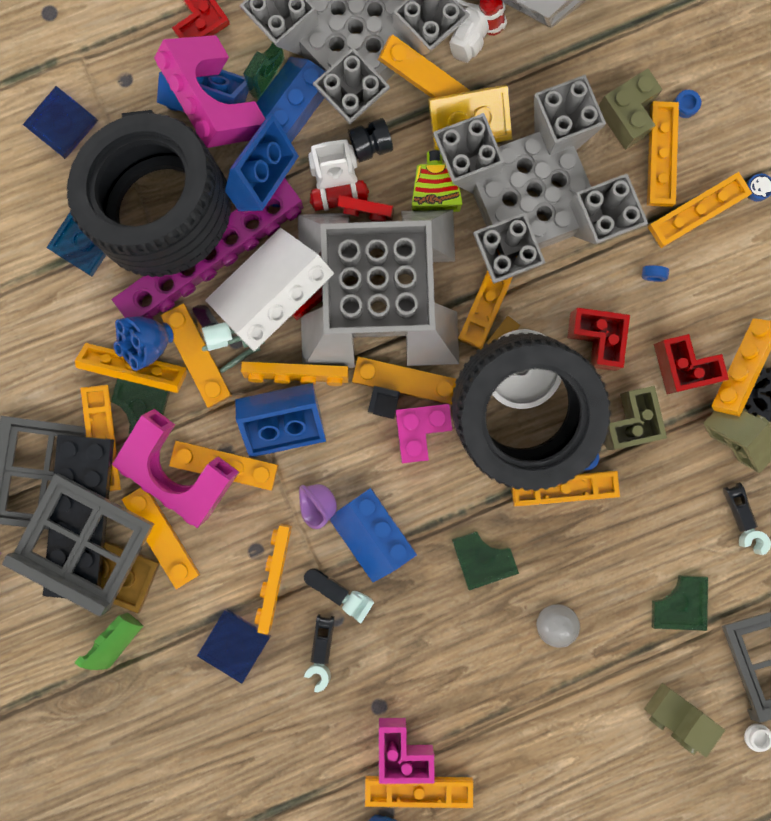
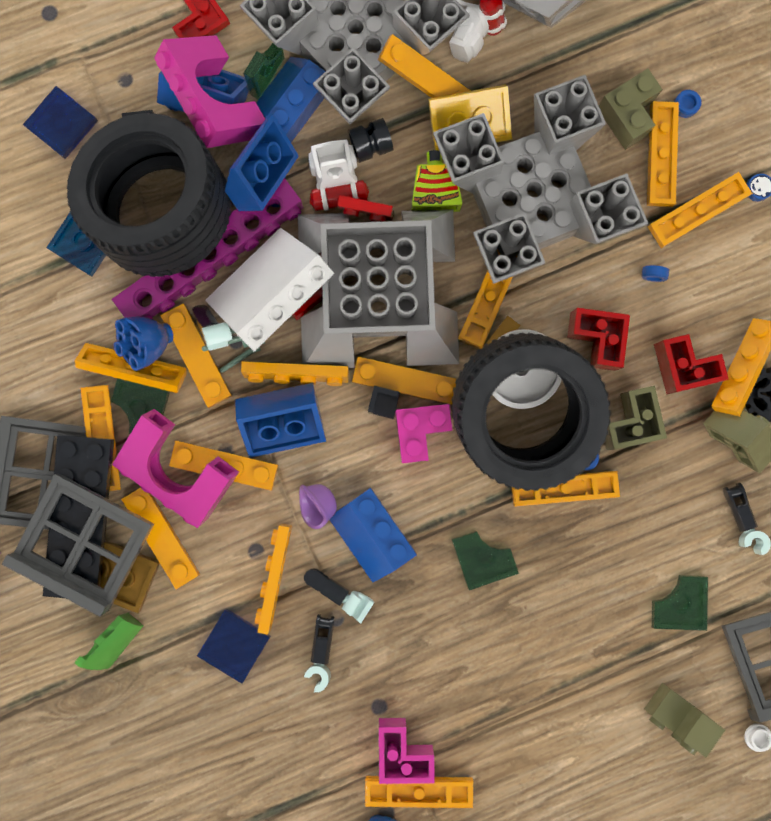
light grey piece [536,604,580,648] -> none

